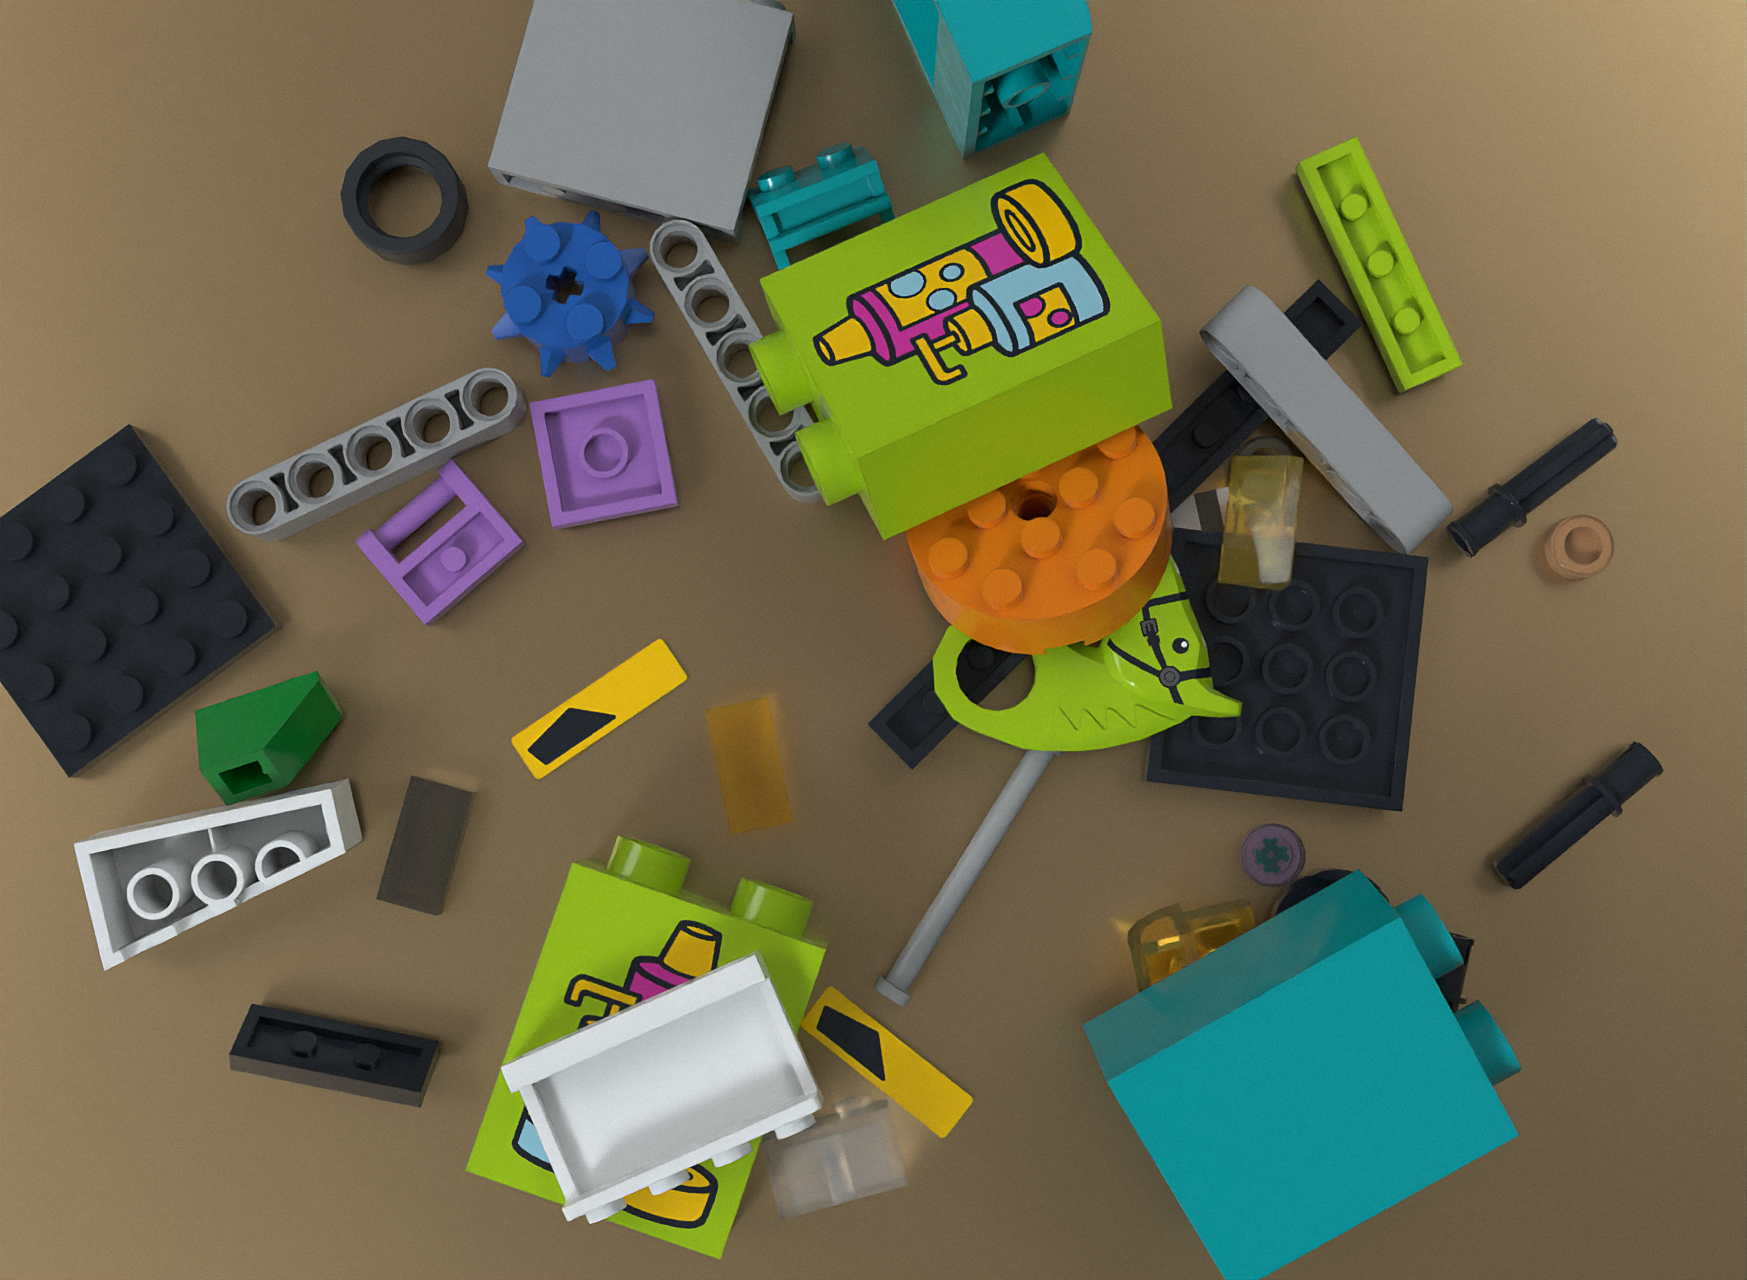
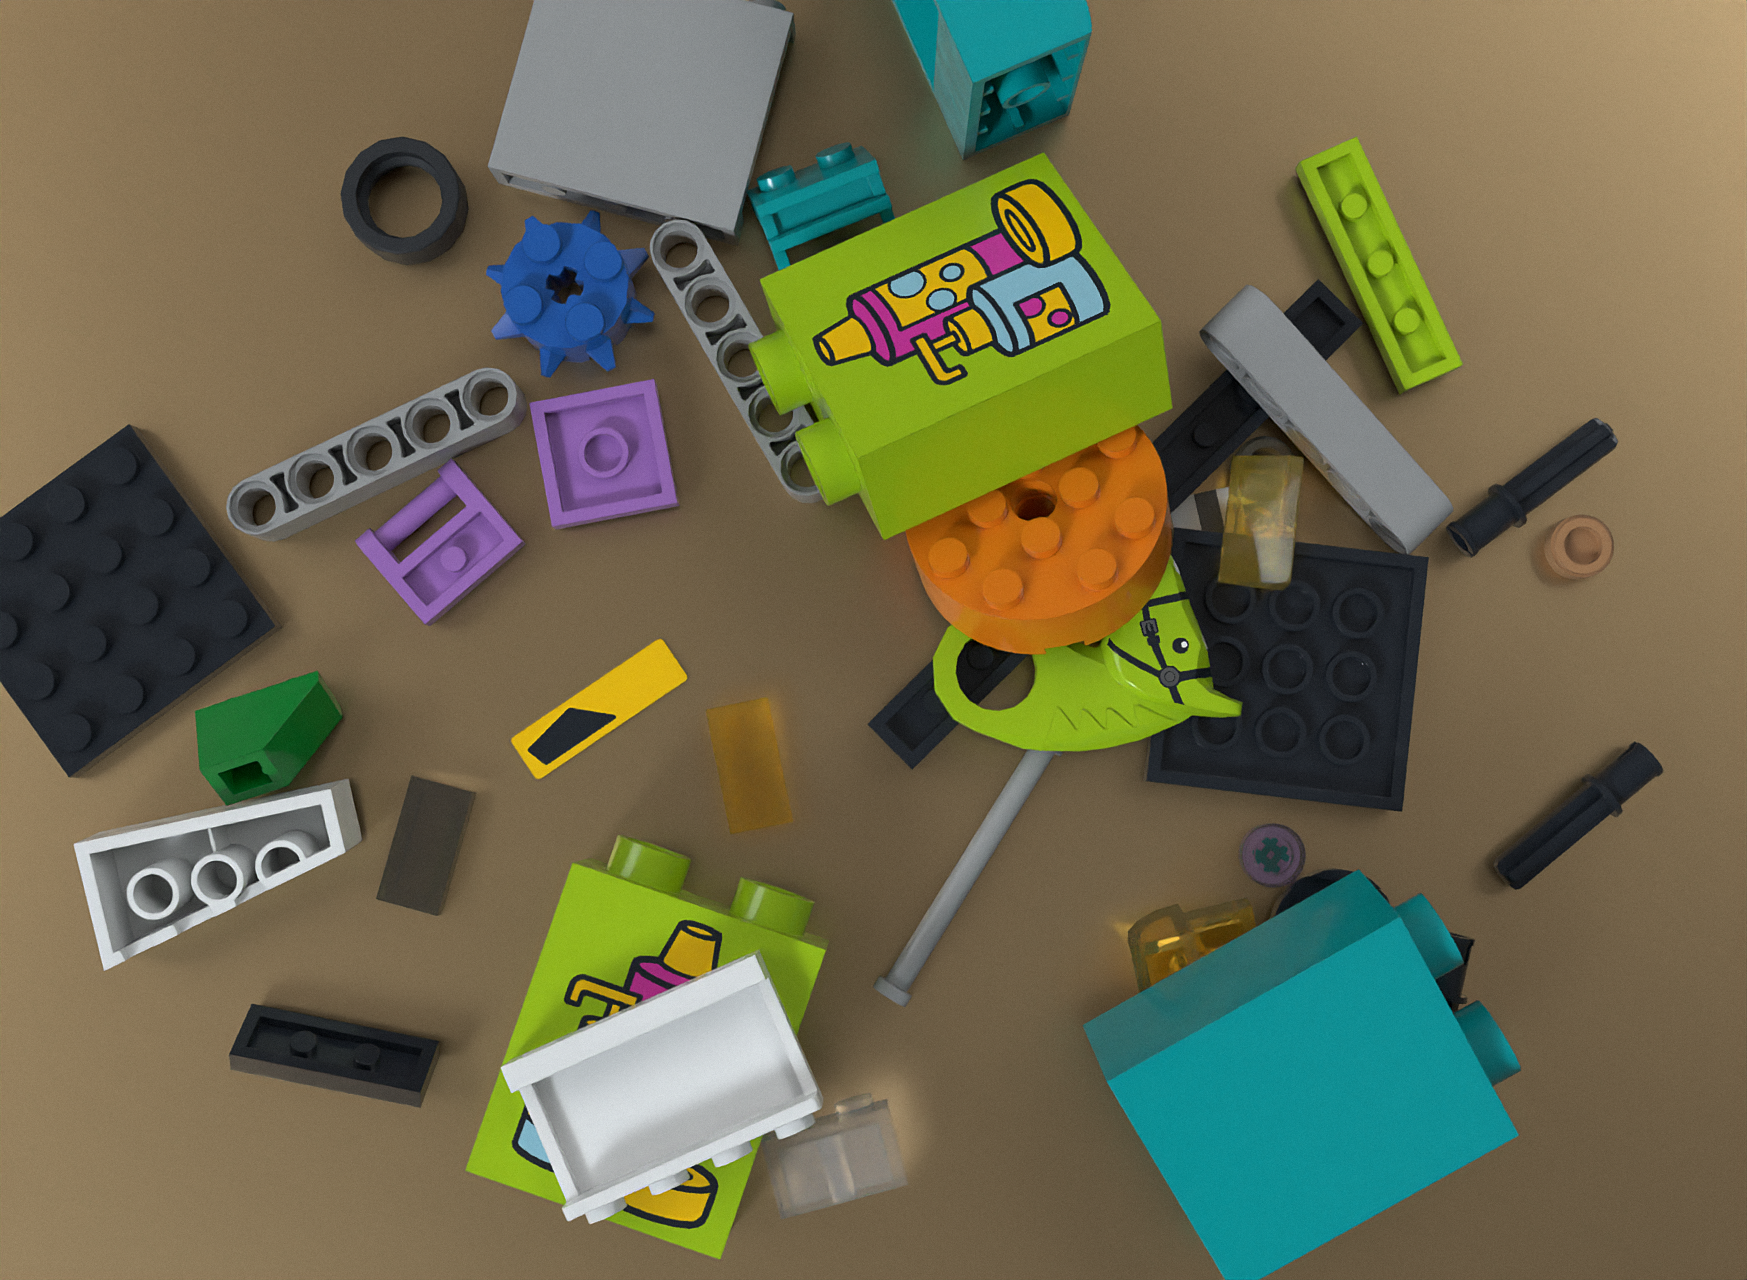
yellow sticker [801,986,973,1138] -> none

